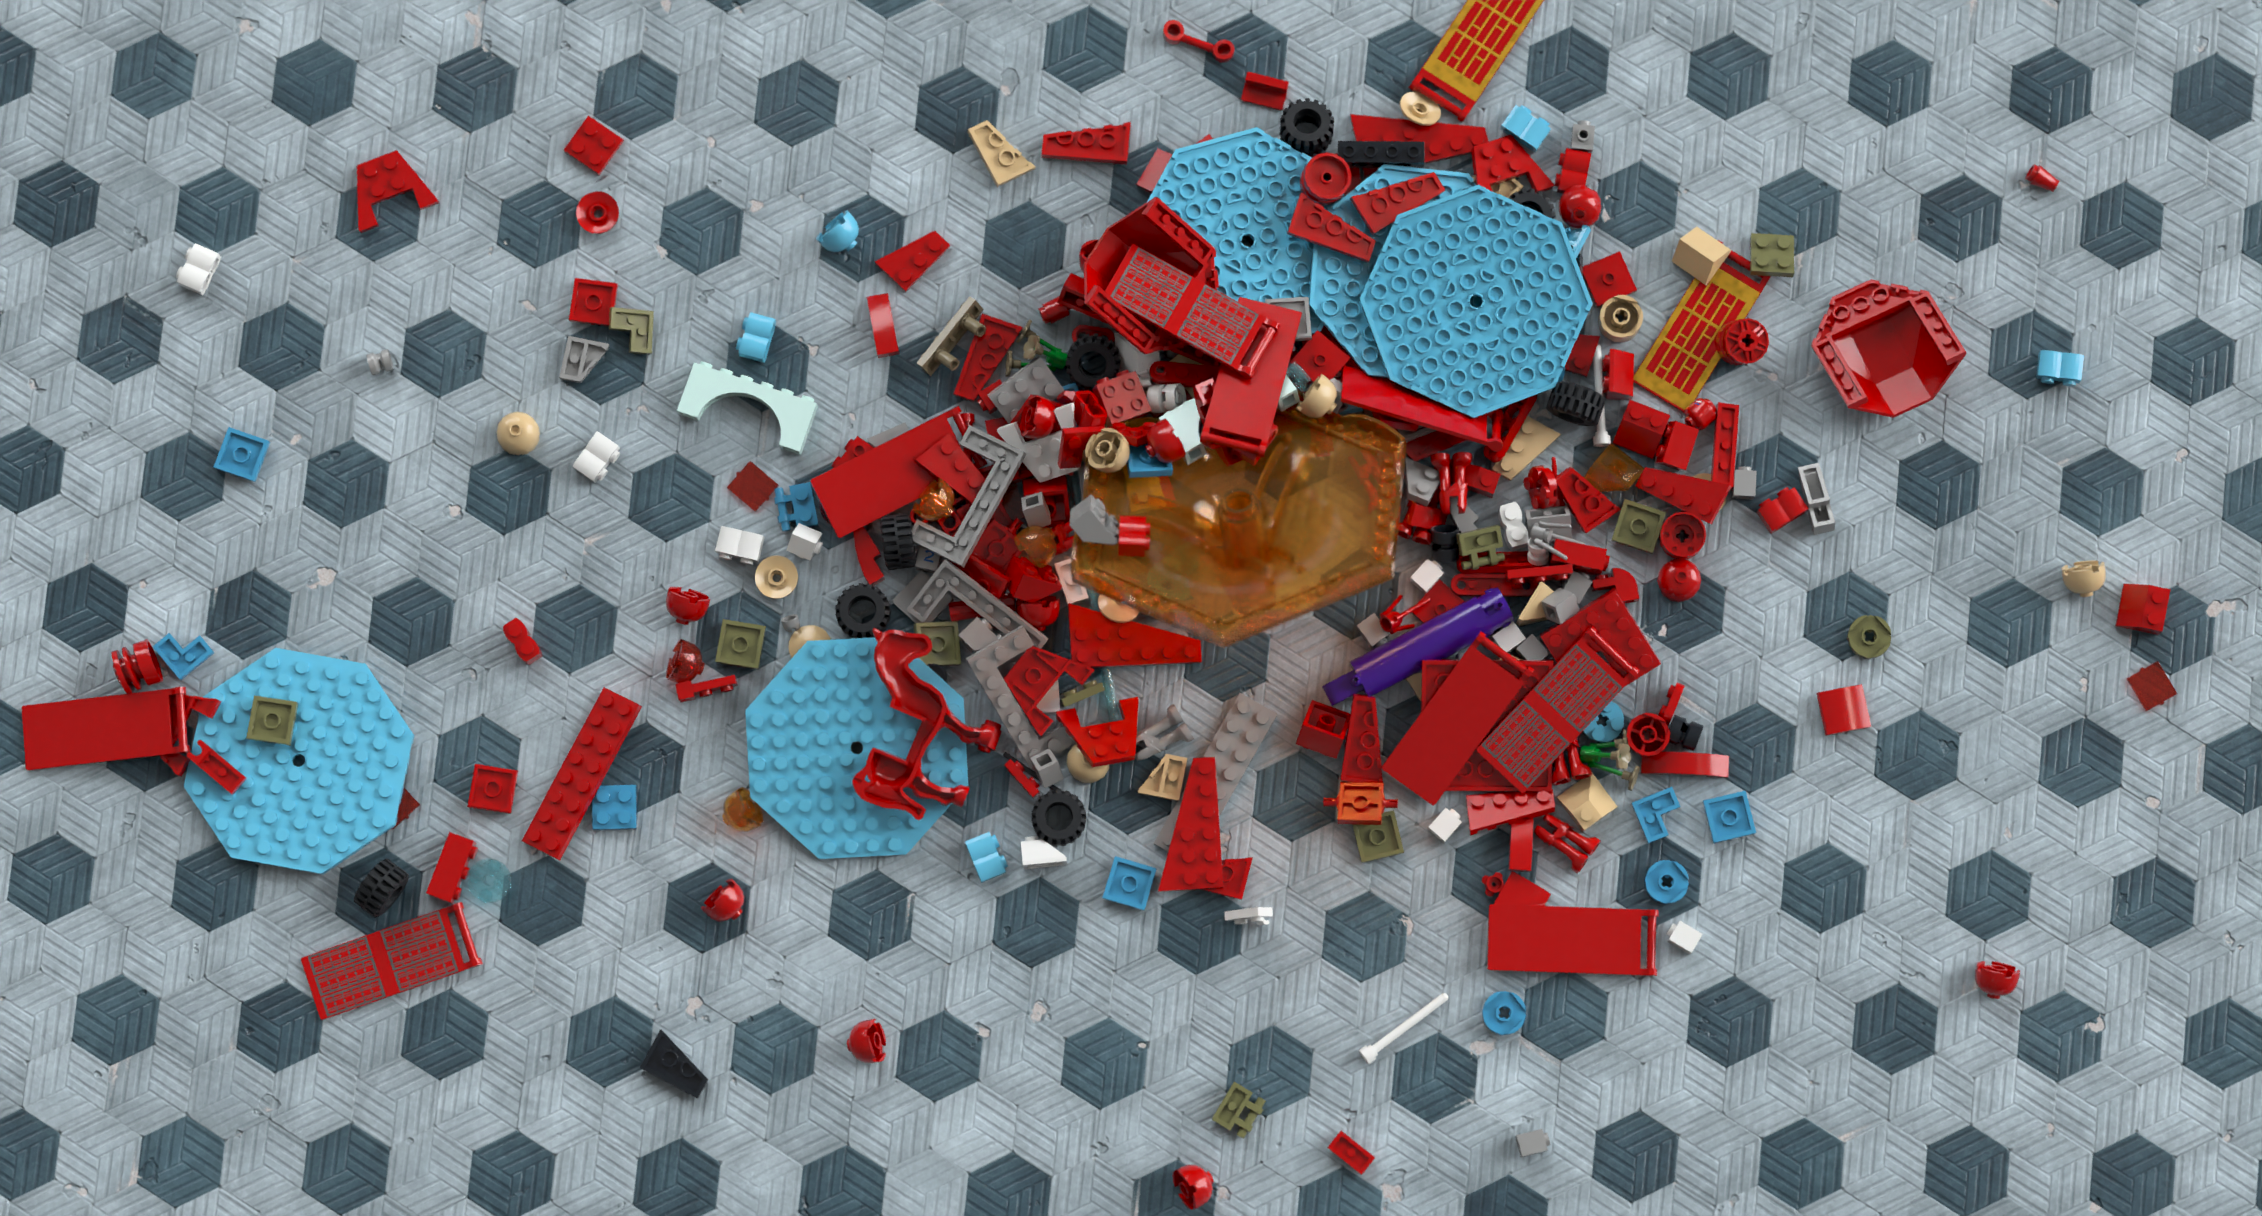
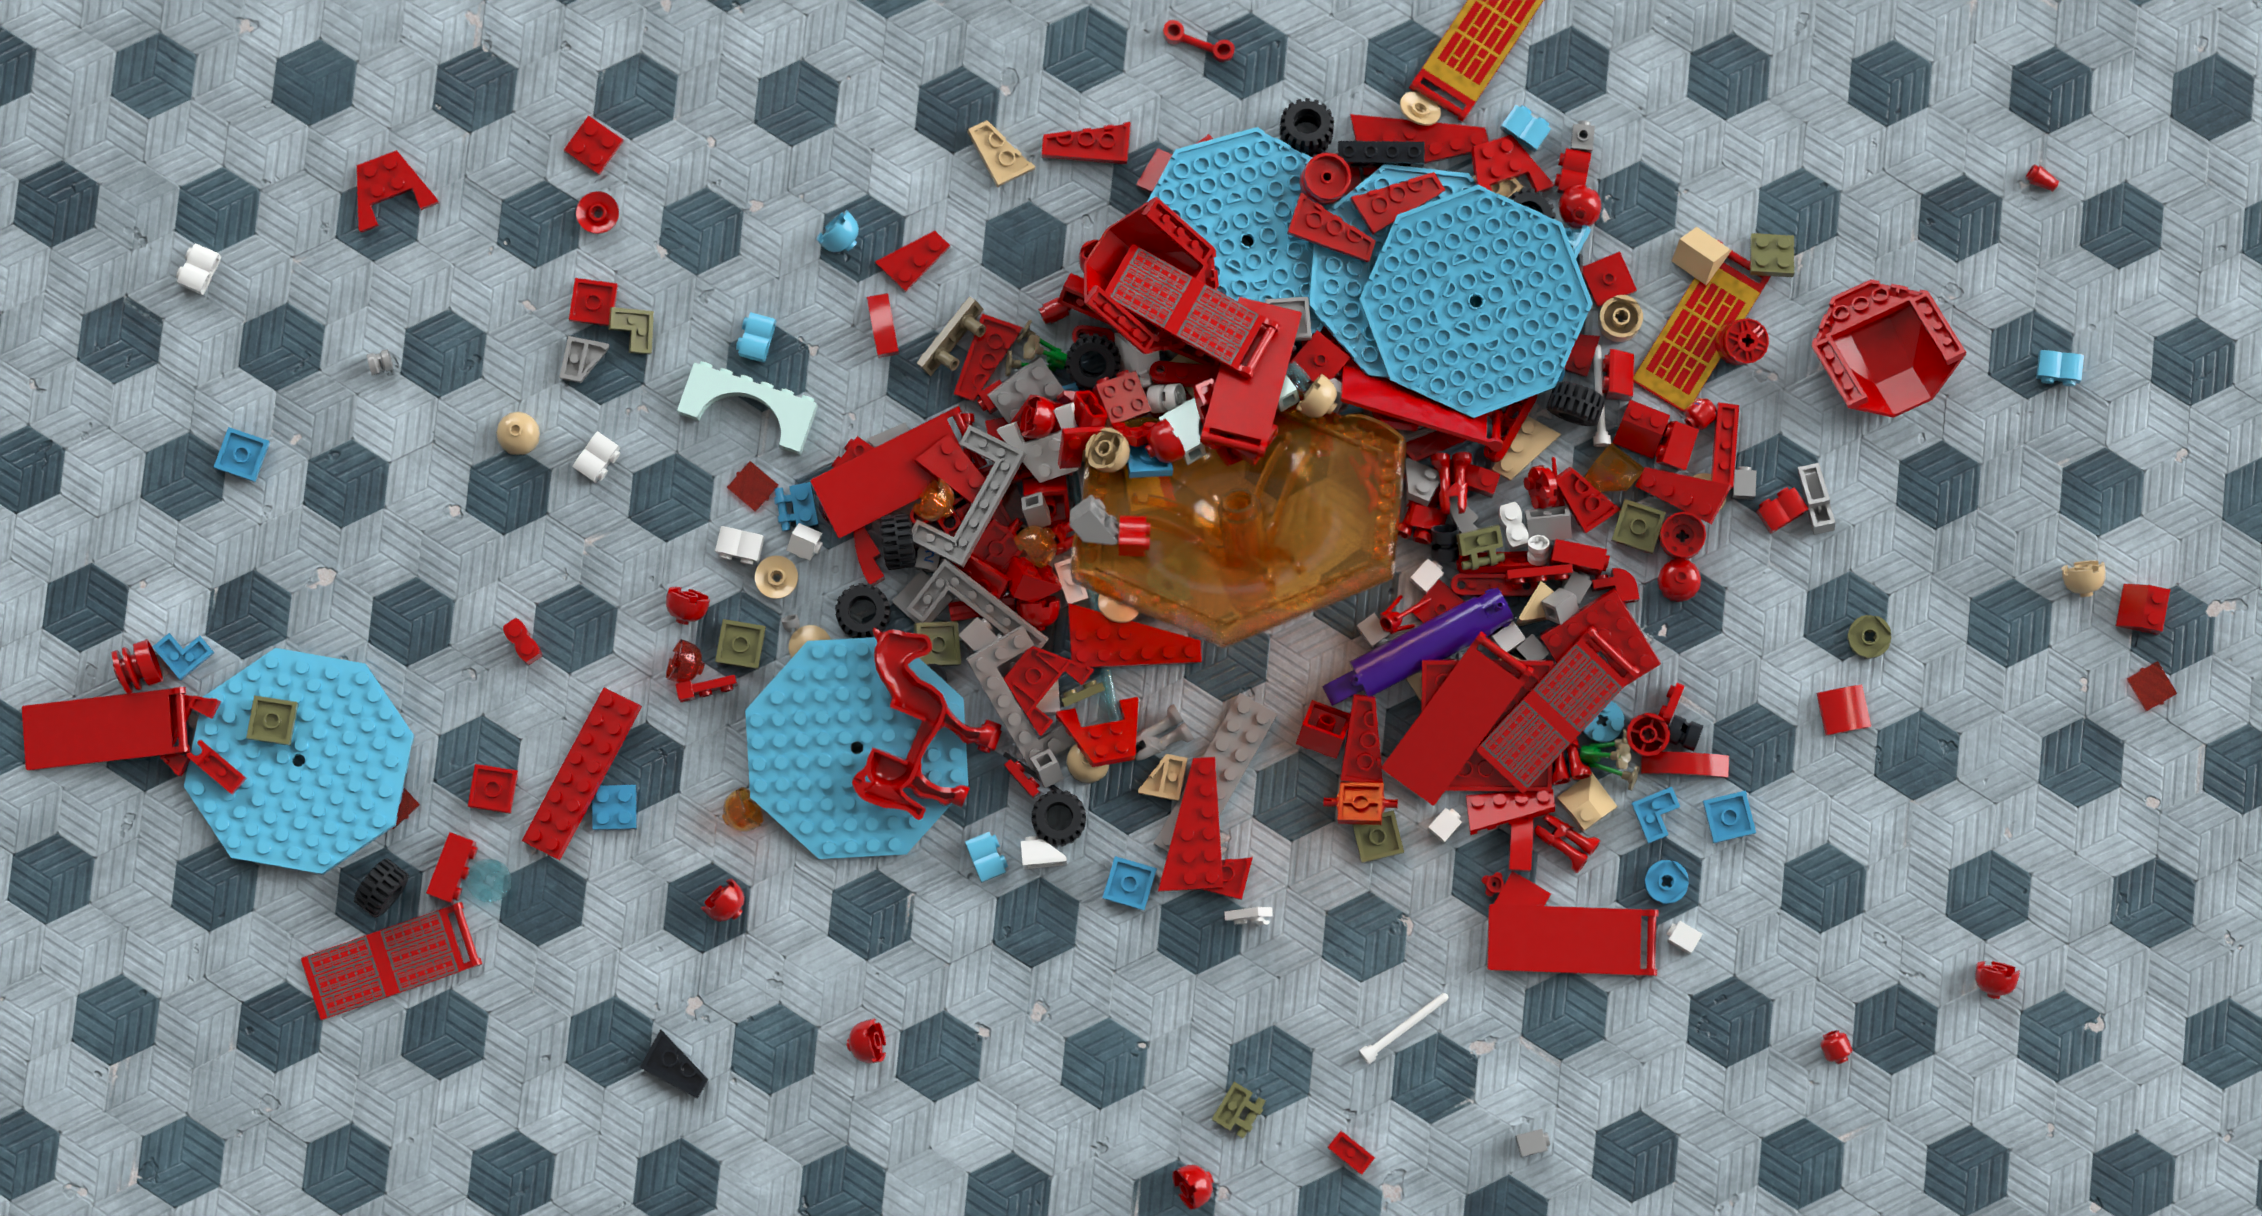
red panel [1241,71,1289,111] -> none
dark azure plate [1482,991,1526,1035] -> none
light grey plant [1530,521,1585,560] -> none
none -> red head [1820,1030,1852,1064]

